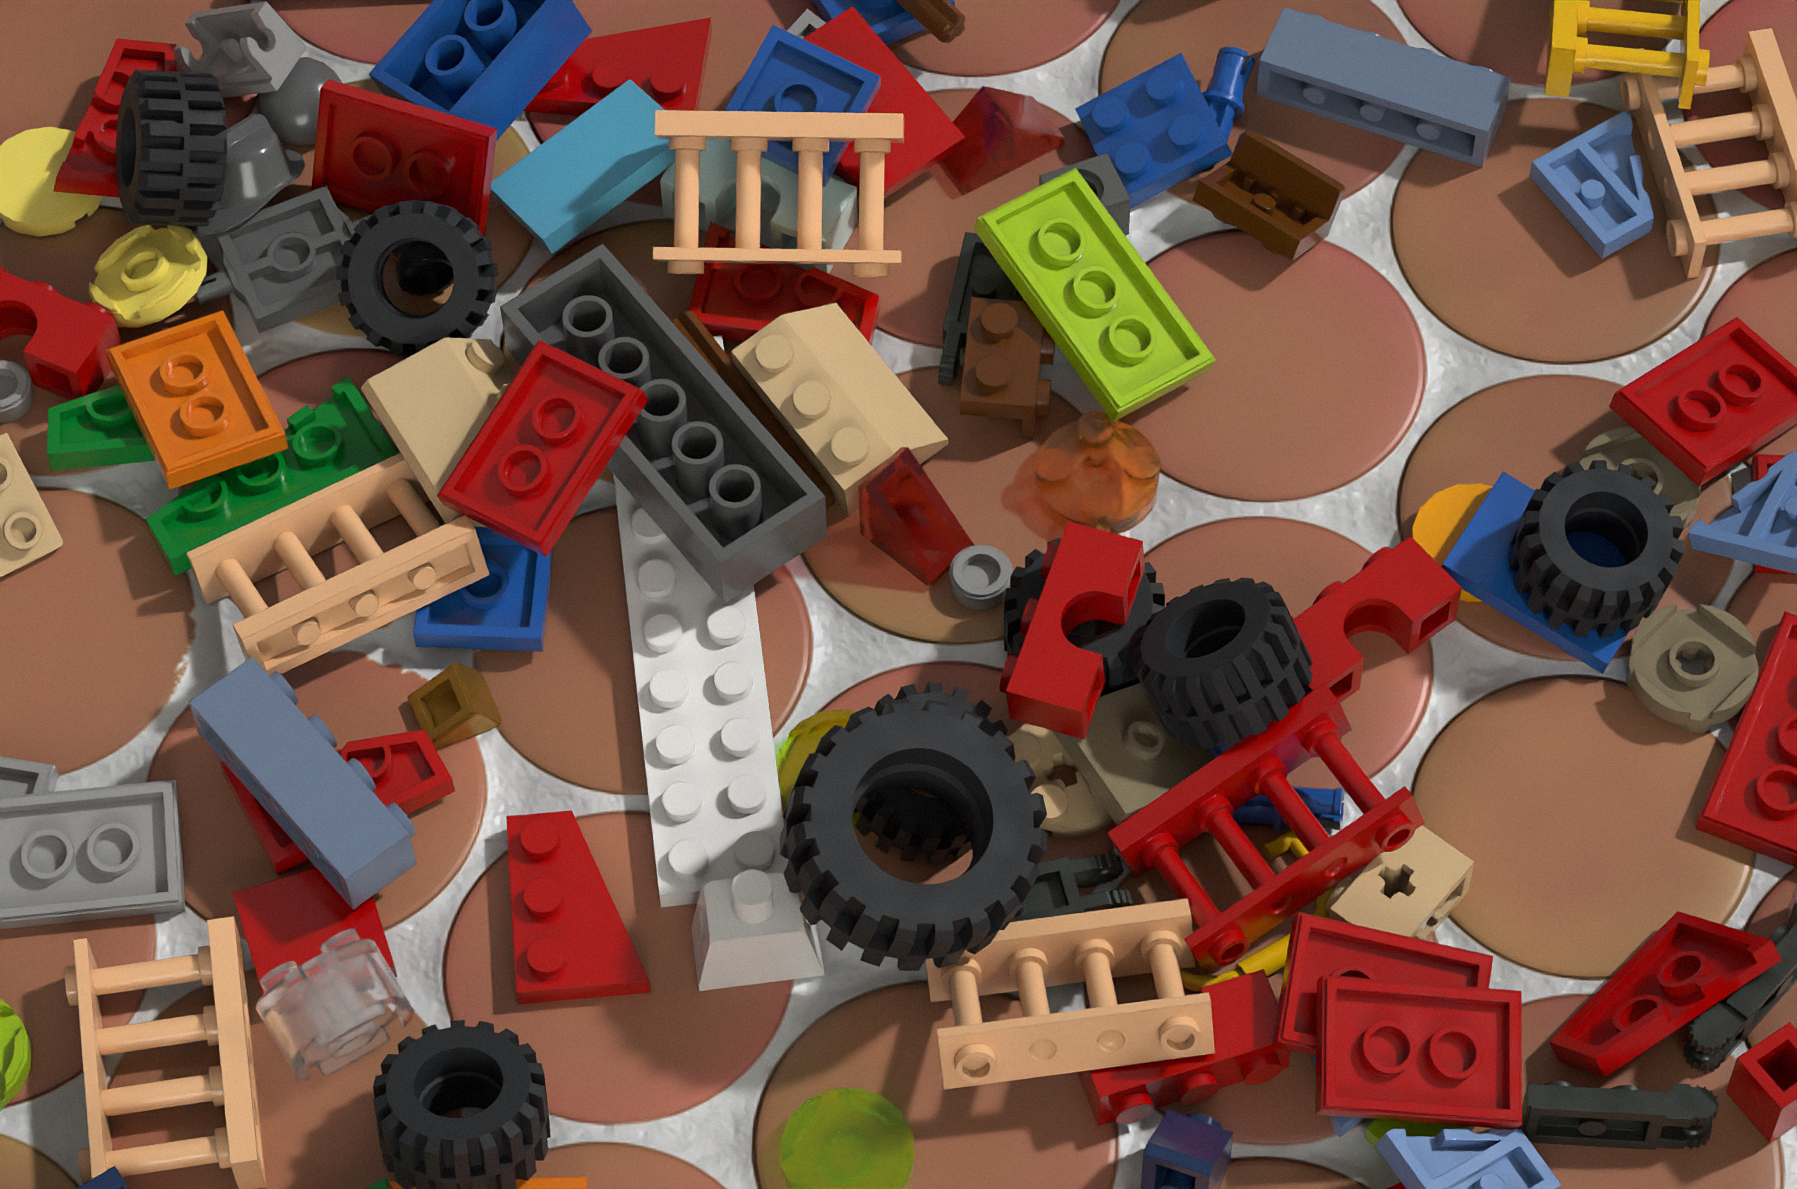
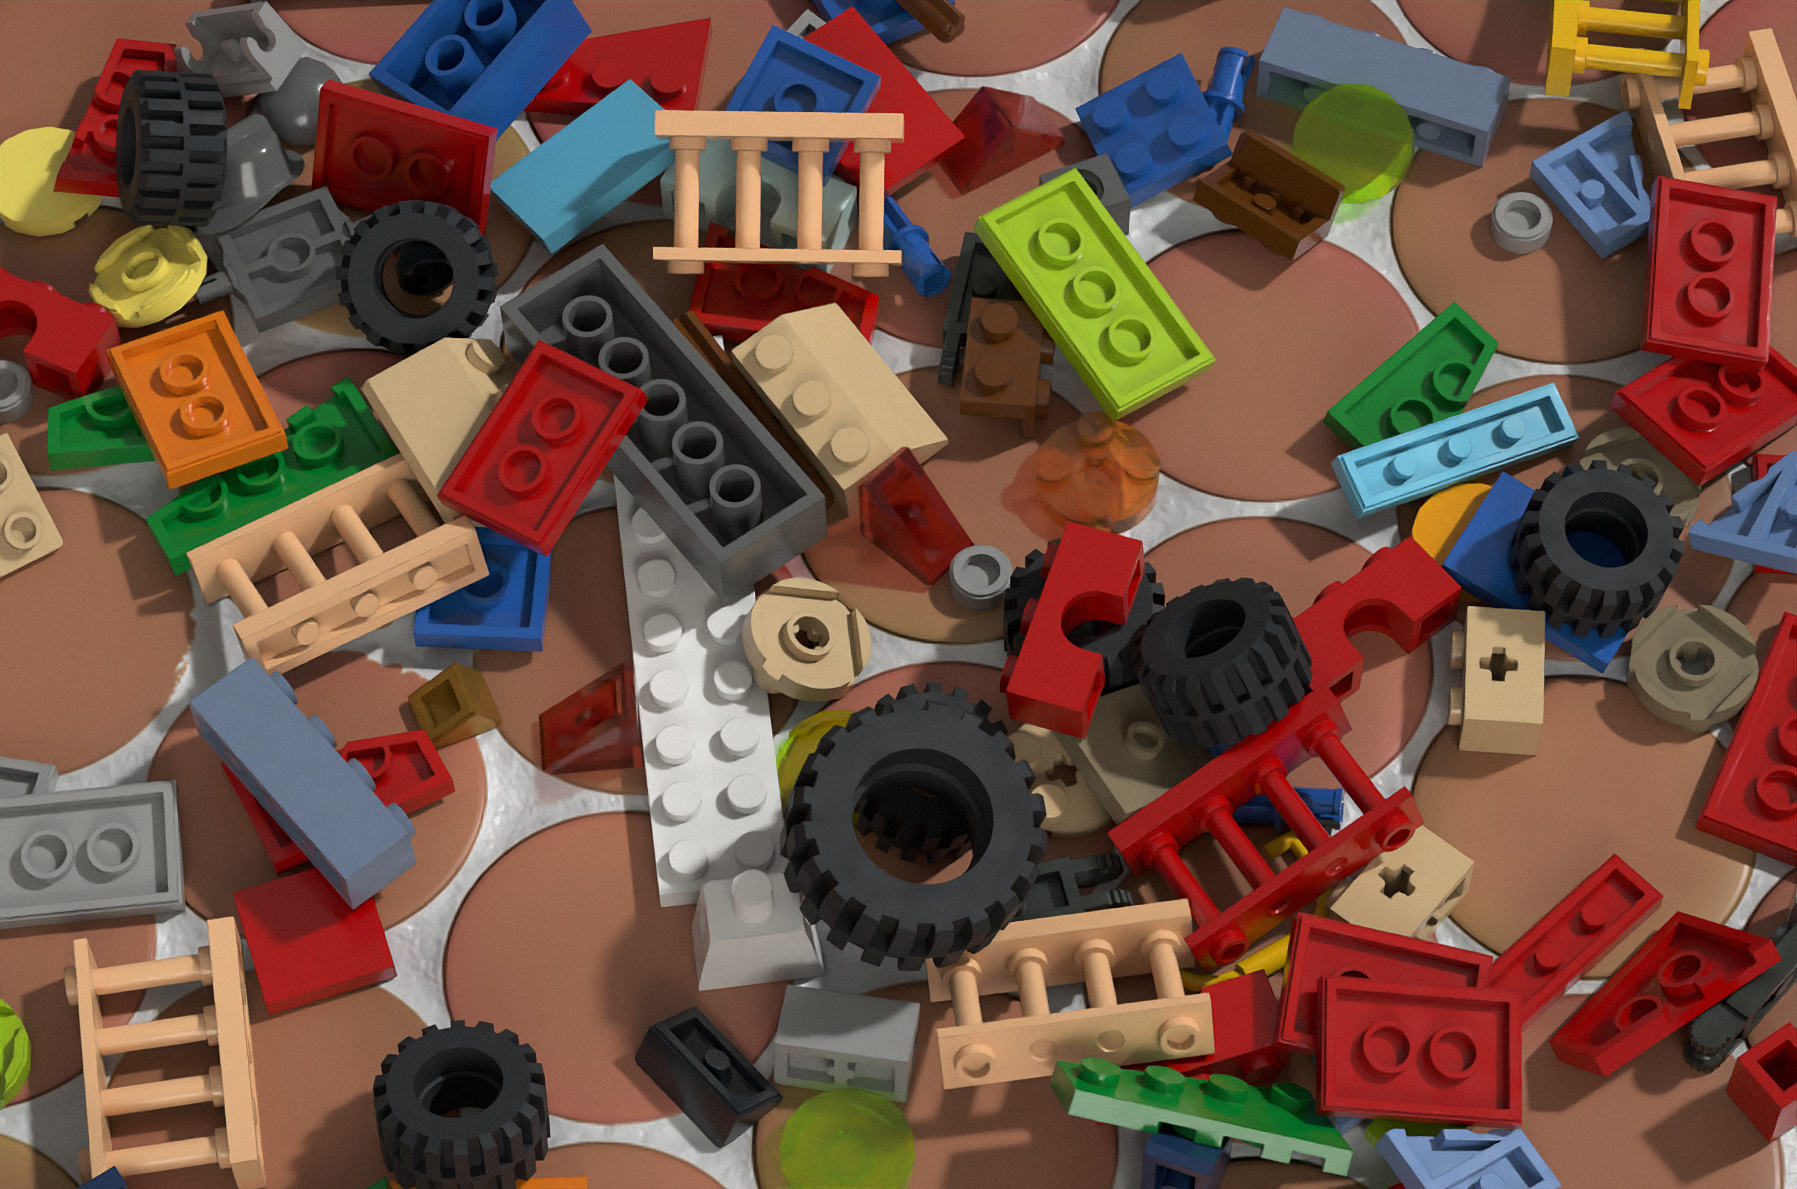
clear brick [256,928,415,1081] -> none
red wing [506,810,651,1005] -> none
pearl dark grey hinge [1519,1081,1719,1150] -> none
none -> clear red slope [539,662,643,775]
none -> black slope [635,1006,783,1148]
none -> tan plate [742,578,872,702]
none -> light grey hinge [774,984,920,1103]
none -> blue axle [883,196,951,298]
none -> green wing [1050,1057,1354,1176]
none -> clear neon green tile [1293,83,1415,205]
none -> green wing [1323,301,1499,507]
none -> medium azure tile [1331,382,1580,520]
none -> tan brick [1447,606,1545,755]
none -> red tile [1489,853,1664,1033]
none -> light grey tile [1490,192,1553,254]
none -> red tile [1641,176,1777,371]

